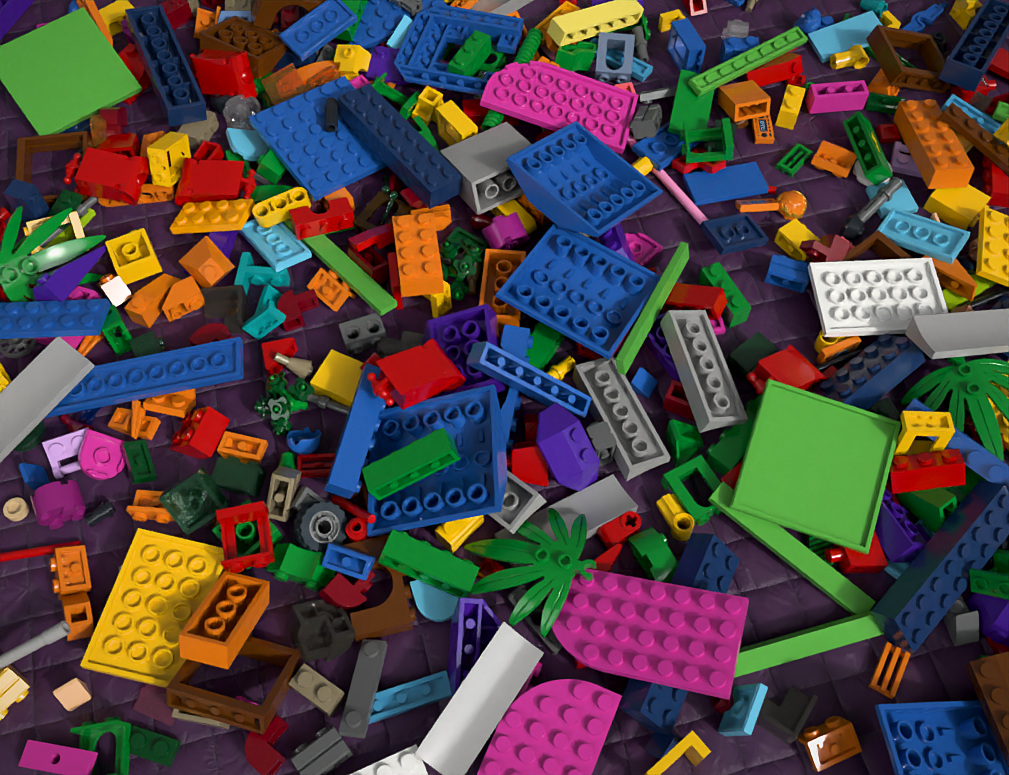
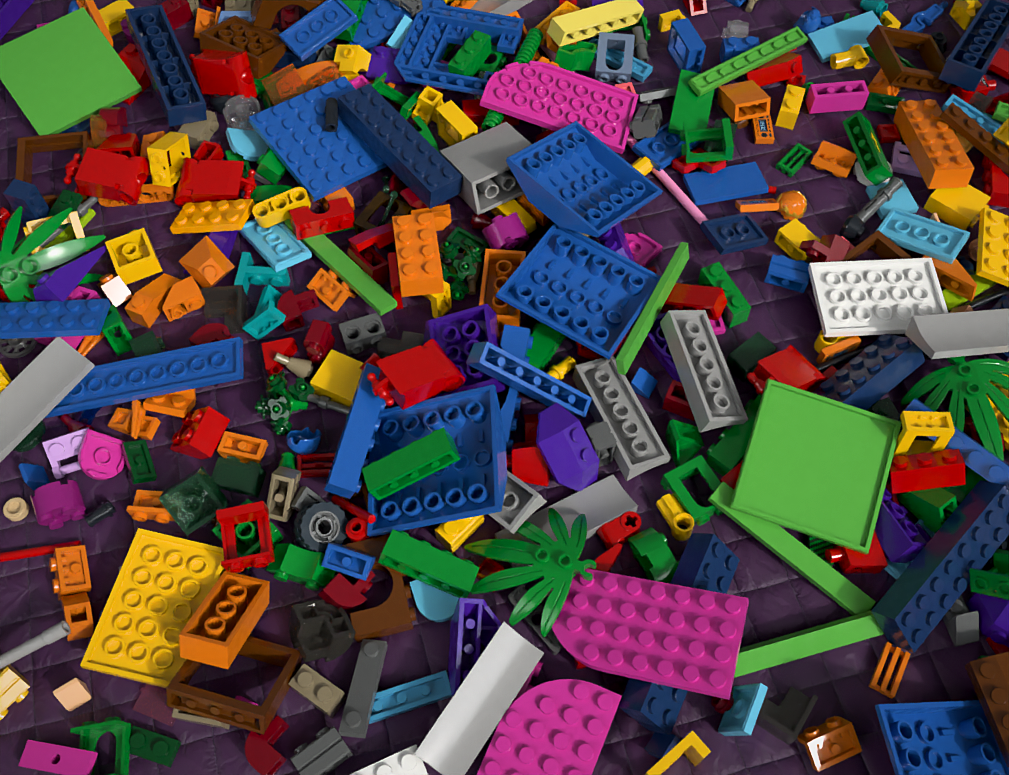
none -> dark red brick [303,319,335,365]

